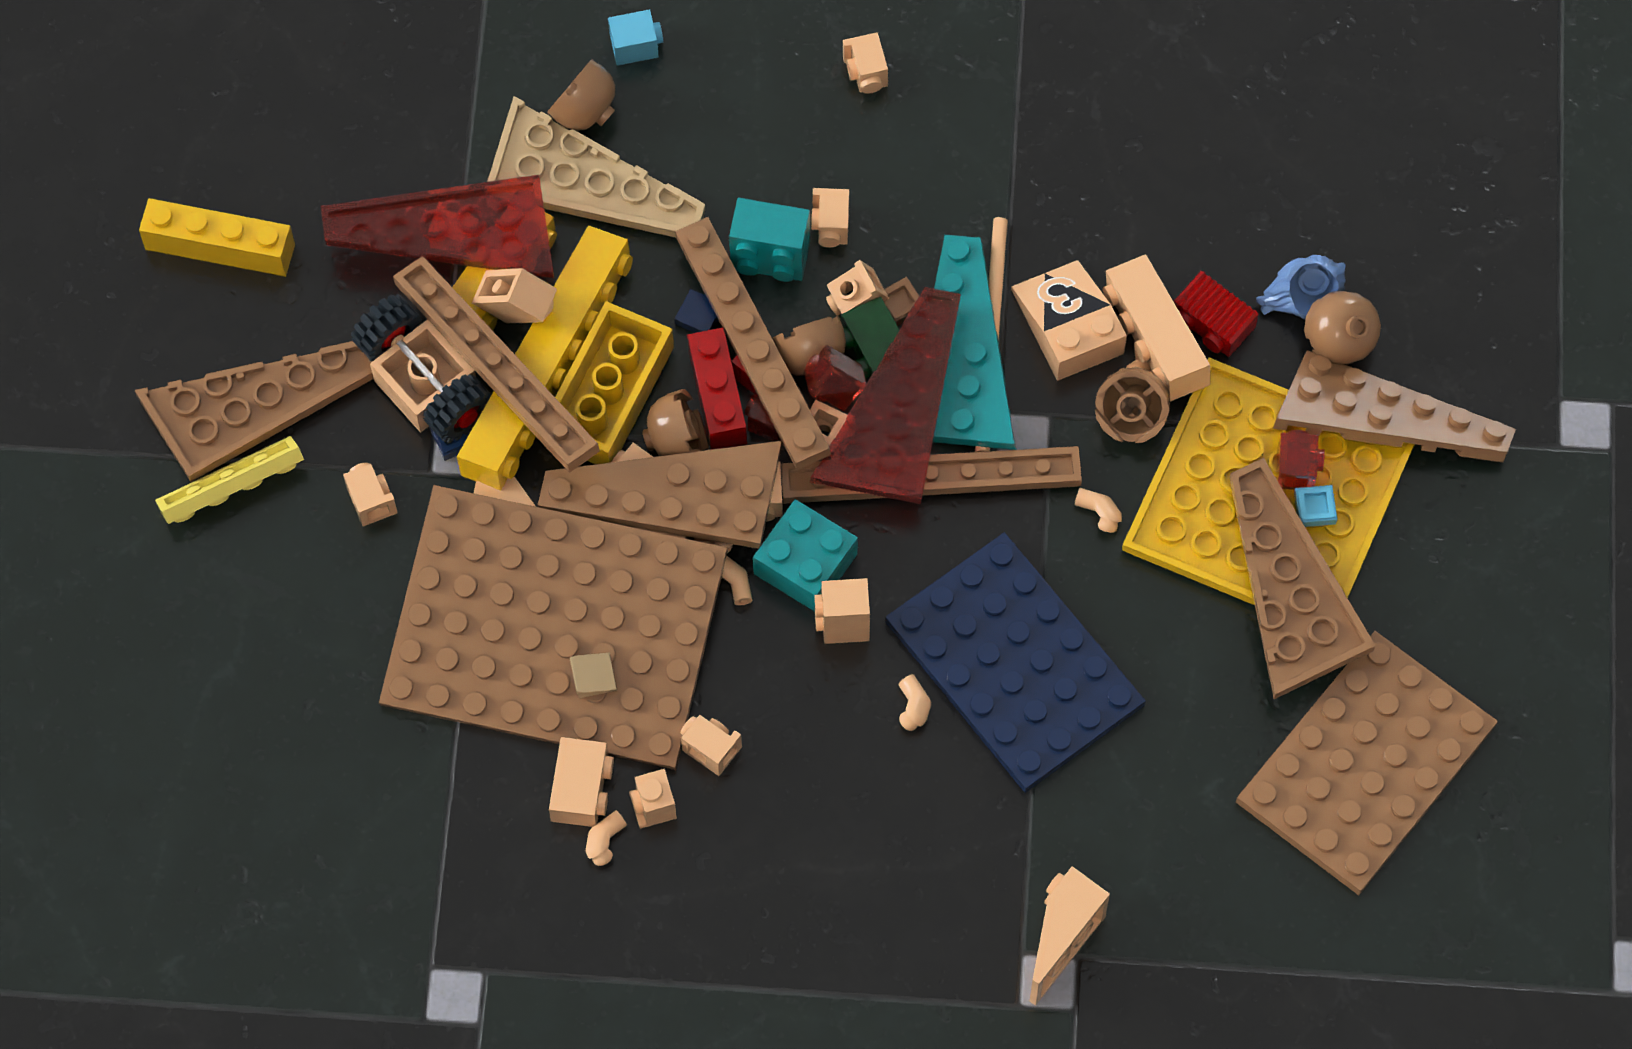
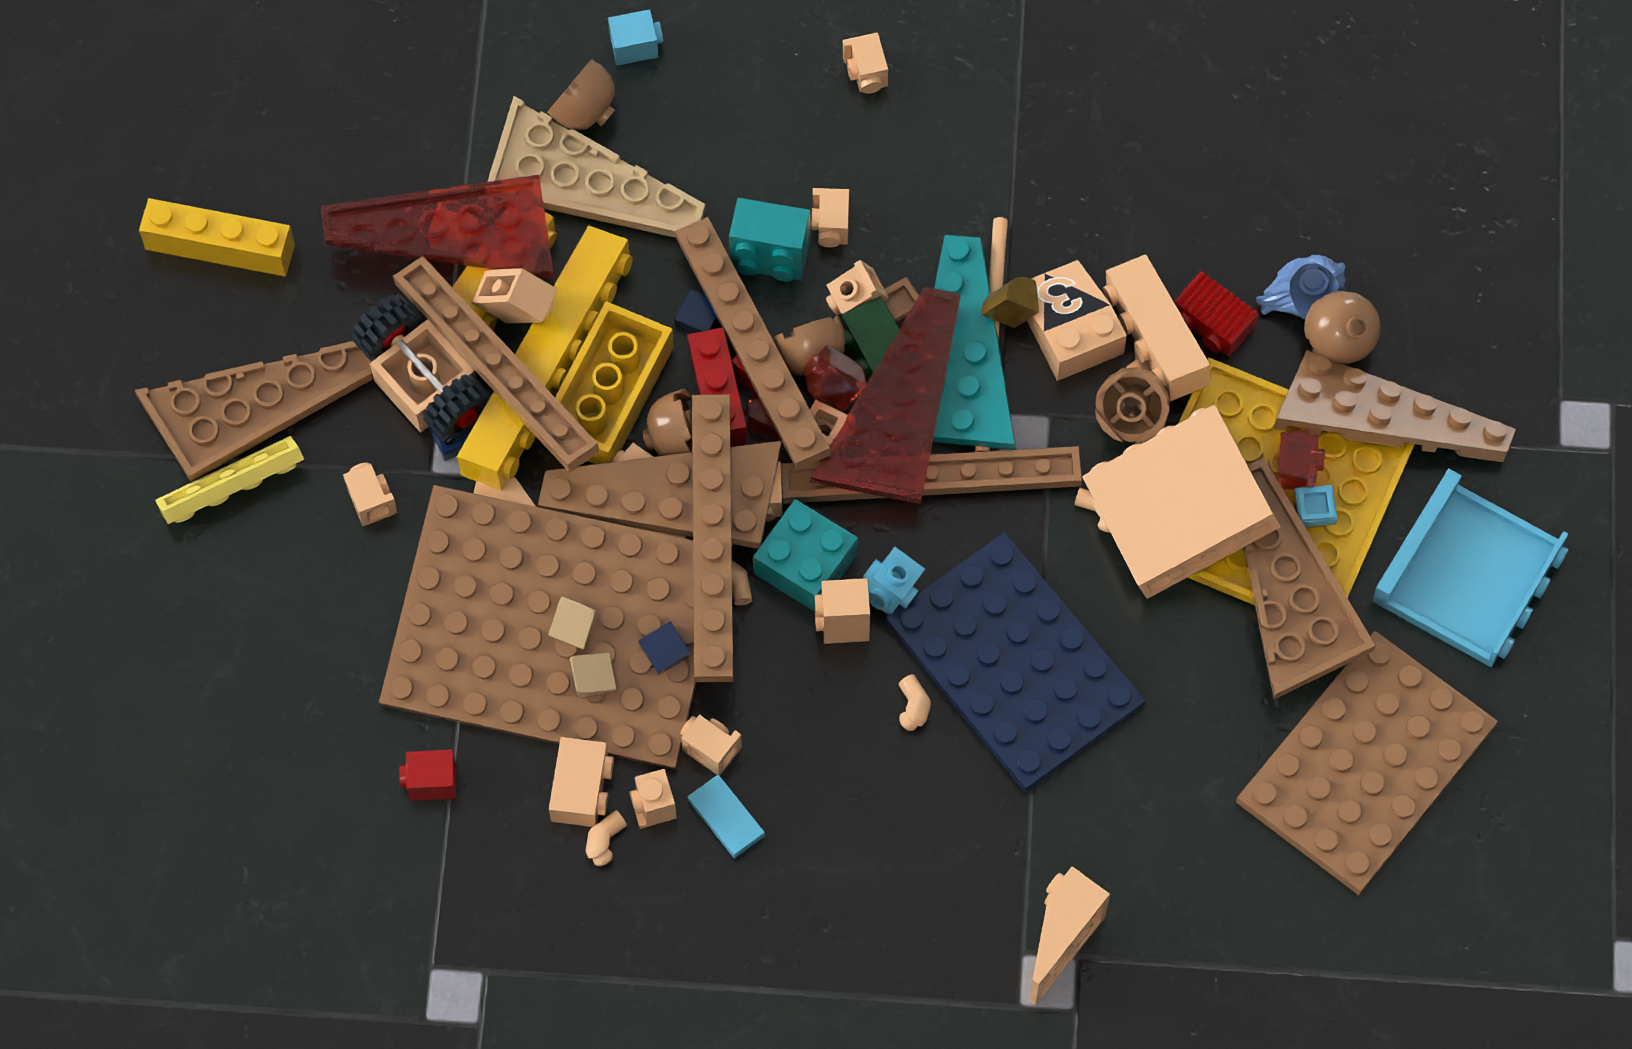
none -> red brick [400,750,456,801]
none -> tan slope [548,597,599,650]
none -> dark blue tile [638,621,691,675]
none -> medium azure tile [688,775,765,859]
none -> medium nougat plate [692,394,733,682]
none -> medium azure brick [863,547,925,614]
none -> pearl gold brick [982,277,1039,328]
none -> light nougat panel [1082,404,1281,599]
none -> medium azure panel [1372,468,1569,668]

